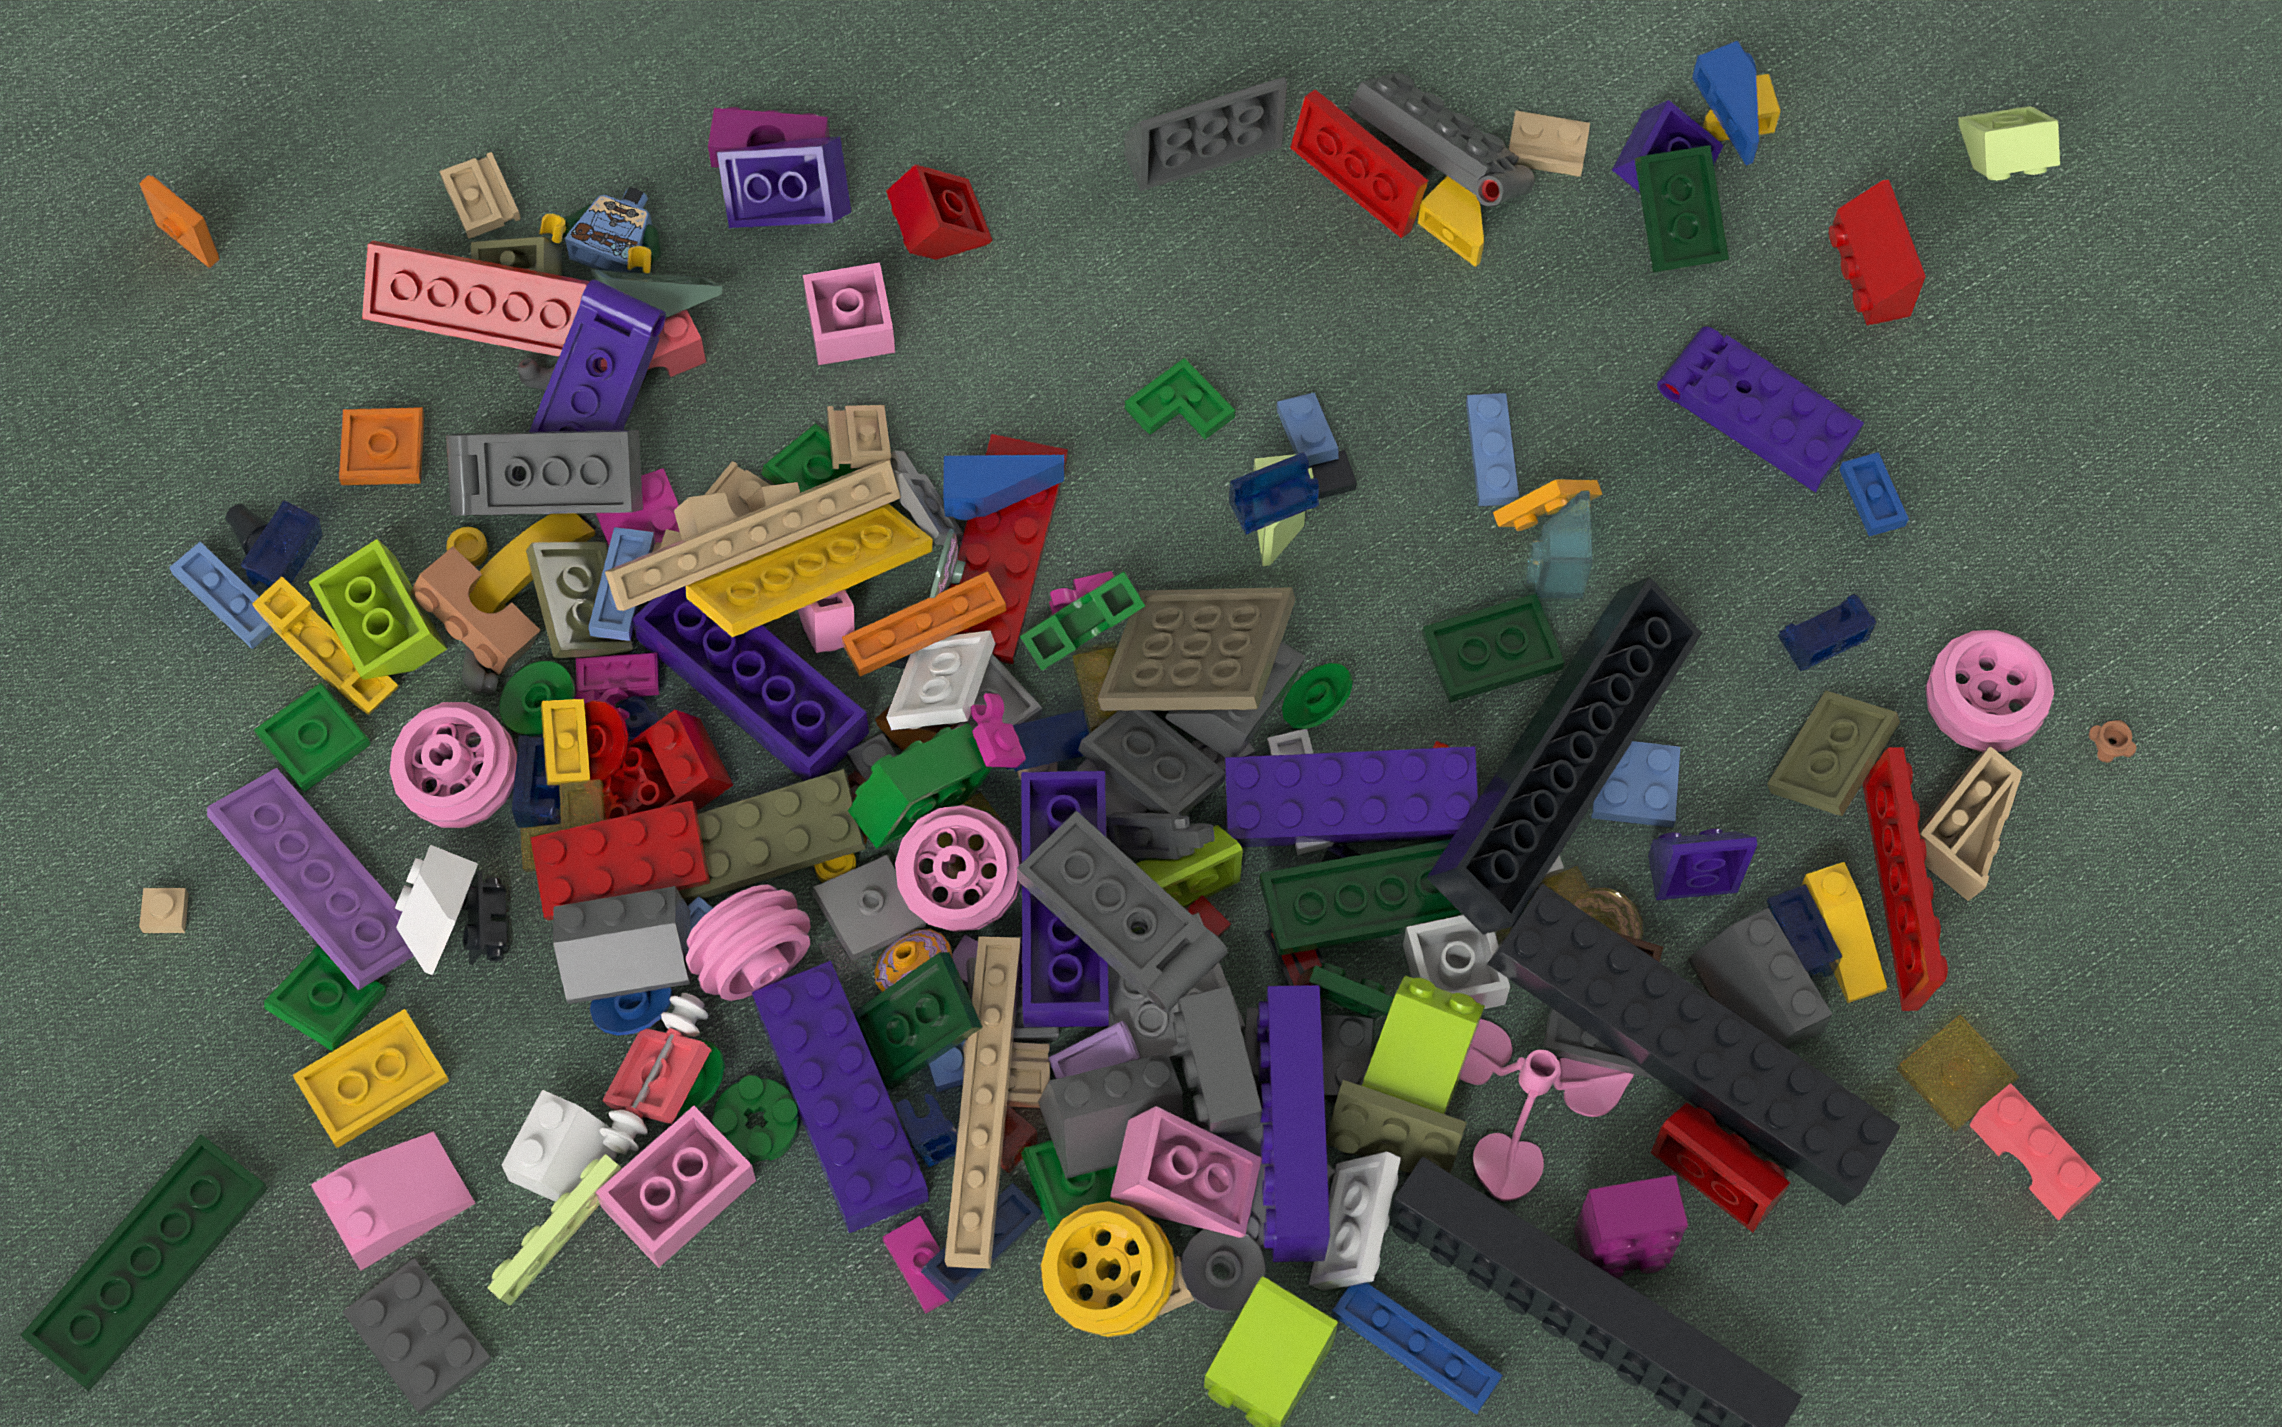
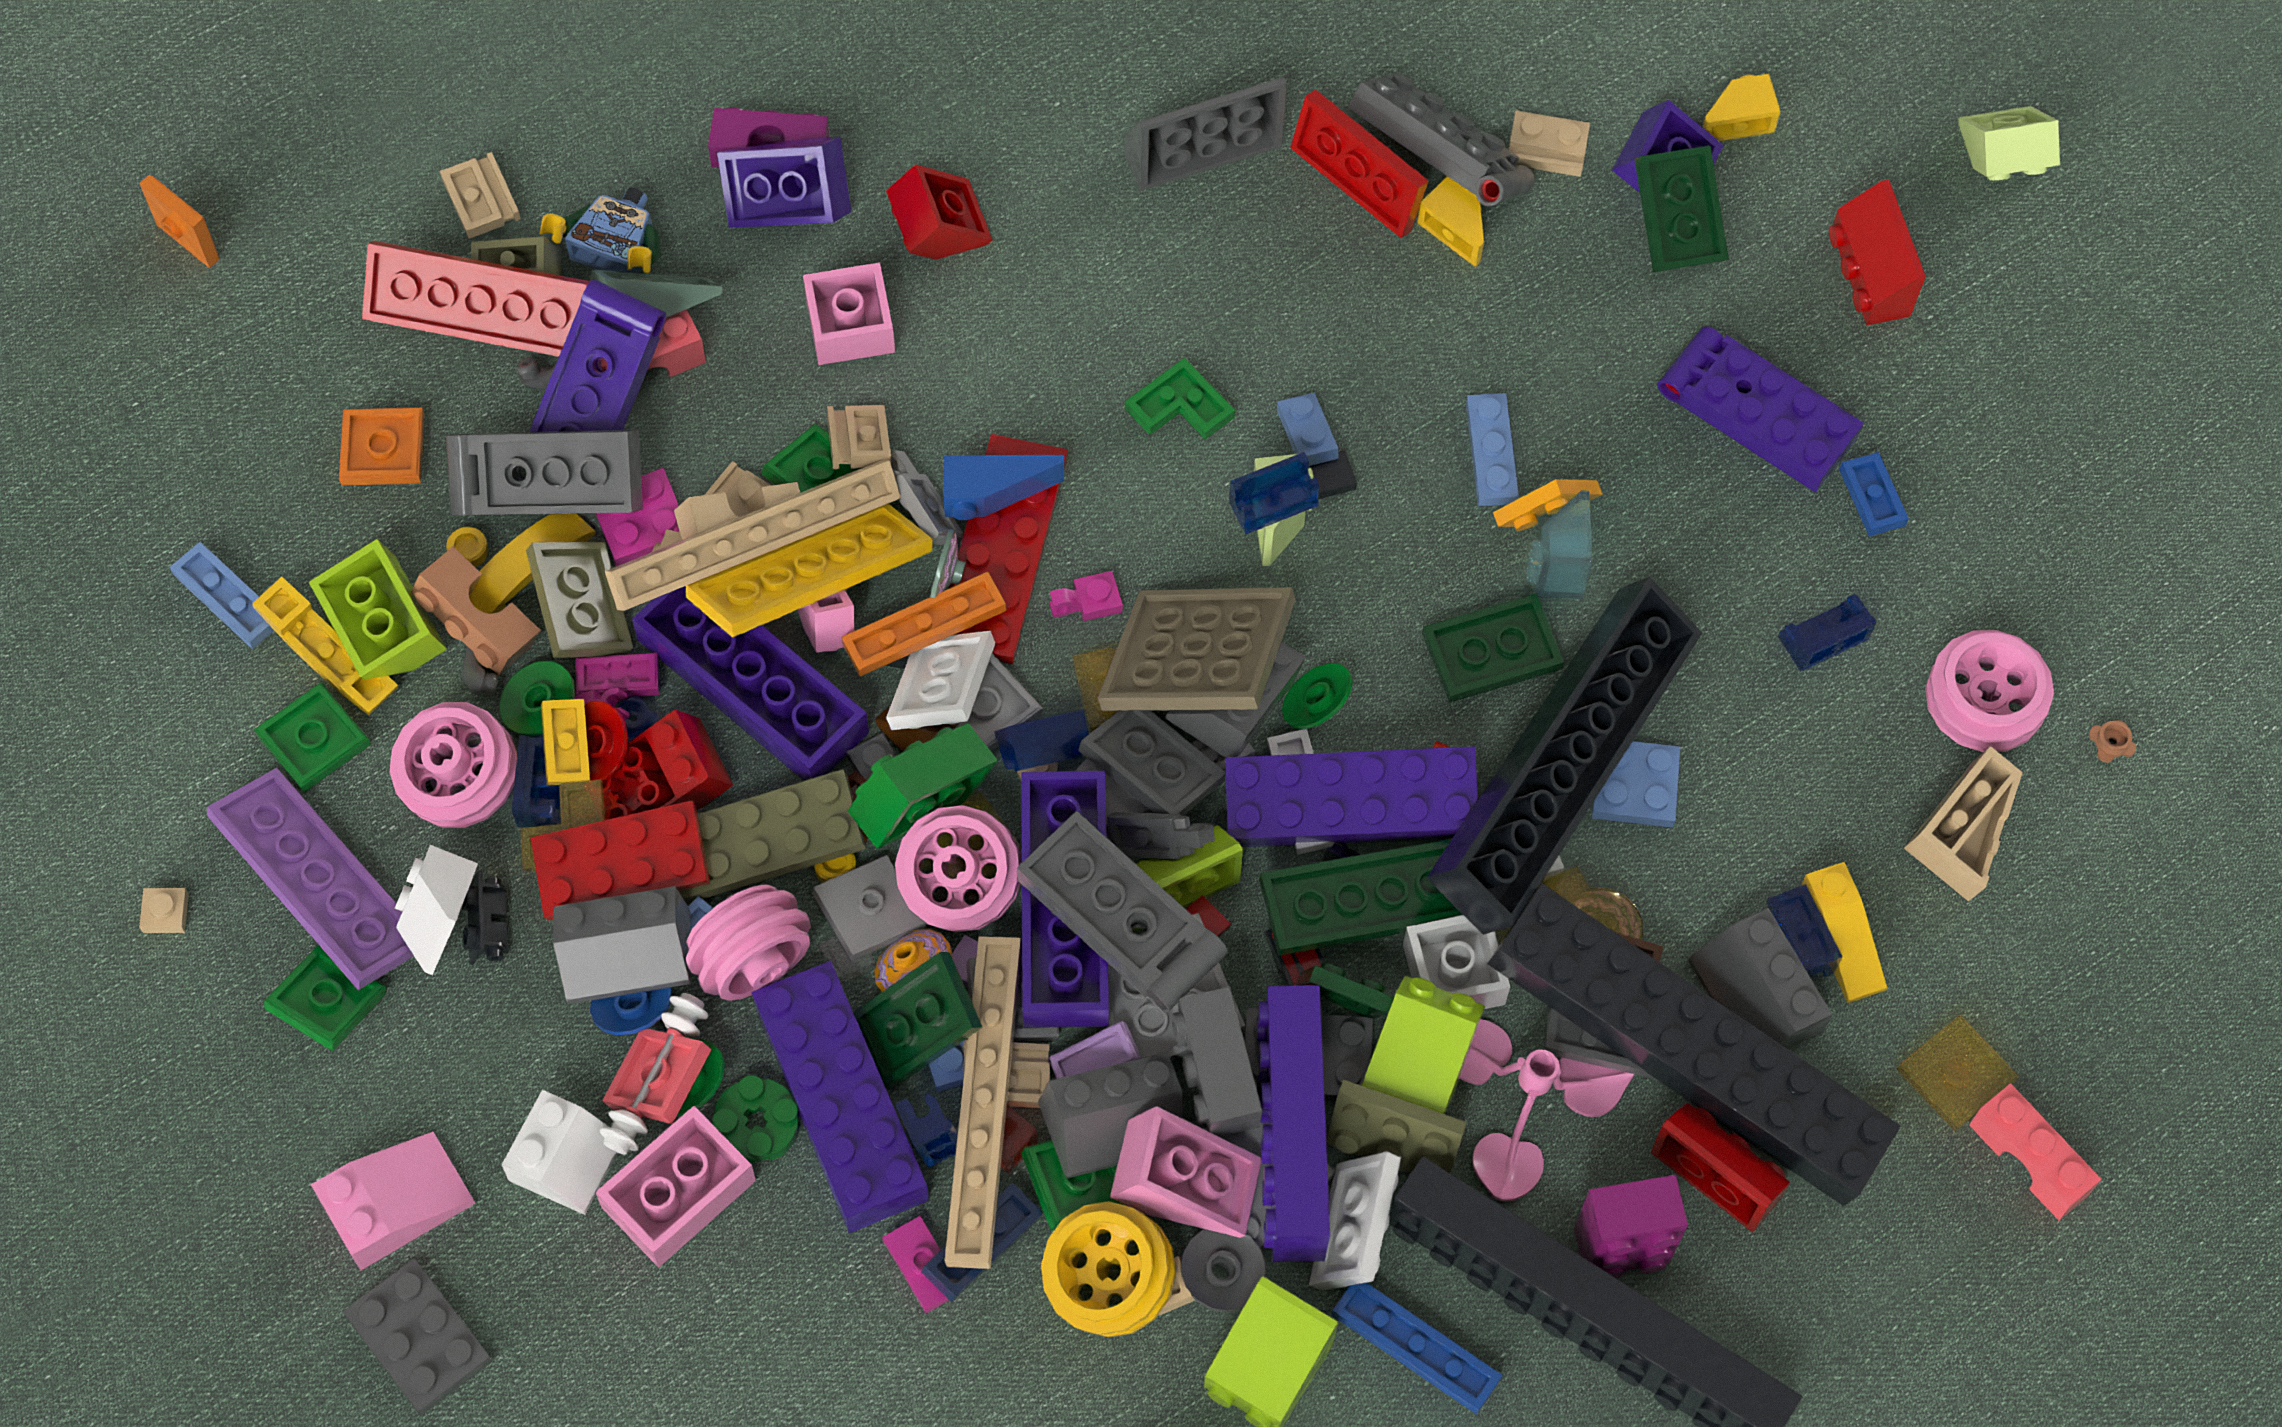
dark green plate [20,1134,268,1392] -> none
black cone [225,504,280,559] -> none
clear blue hinge [241,500,323,588] -> none
yellow plate [292,1009,449,1149] -> none
yellowish green plate [488,1154,622,1306] -> none
medium blue plate [589,527,655,641] -> none
dark pink plate [971,693,1026,768] -> none
green arch [1020,570,1145,671] -> none
dark purple slope [1648,829,1757,900] -> none
blue slope [1692,41,1759,166] -> none
olive plate [1767,691,1900,816] -> none
red plate [1862,747,1948,1011] -> none

